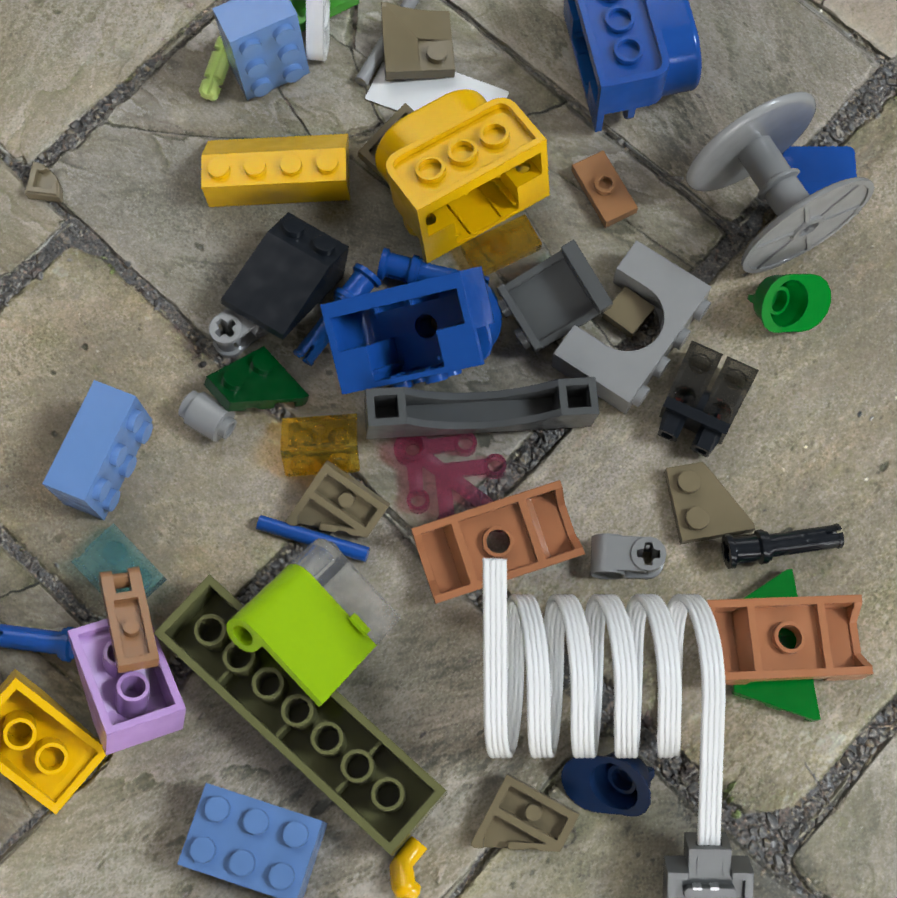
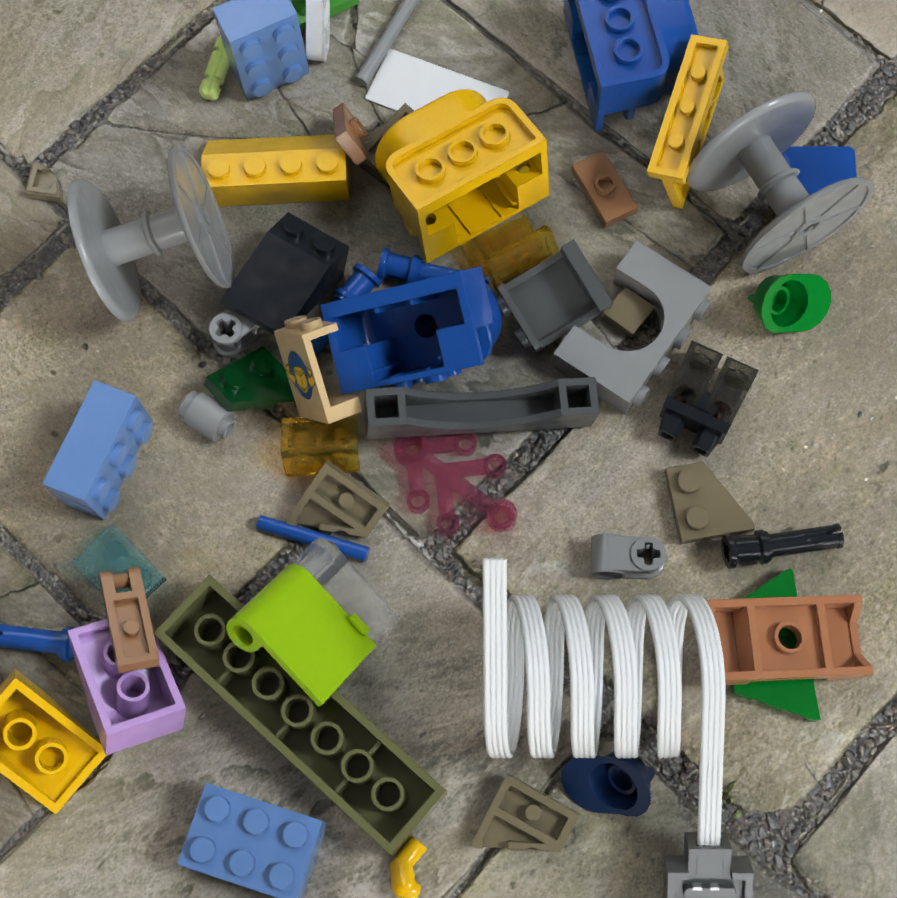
dark tan plate [381,2,455,80] -> none
nougat piece [411,480,585,604] -> none
none -> light grey piece [67,143,235,322]
none -> tan panel [274,315,362,424]
none -> medium nougat plate [333,103,367,165]
none -> clear yellow plate [482,225,559,290]
none -> yellow fence [647,34,729,209]

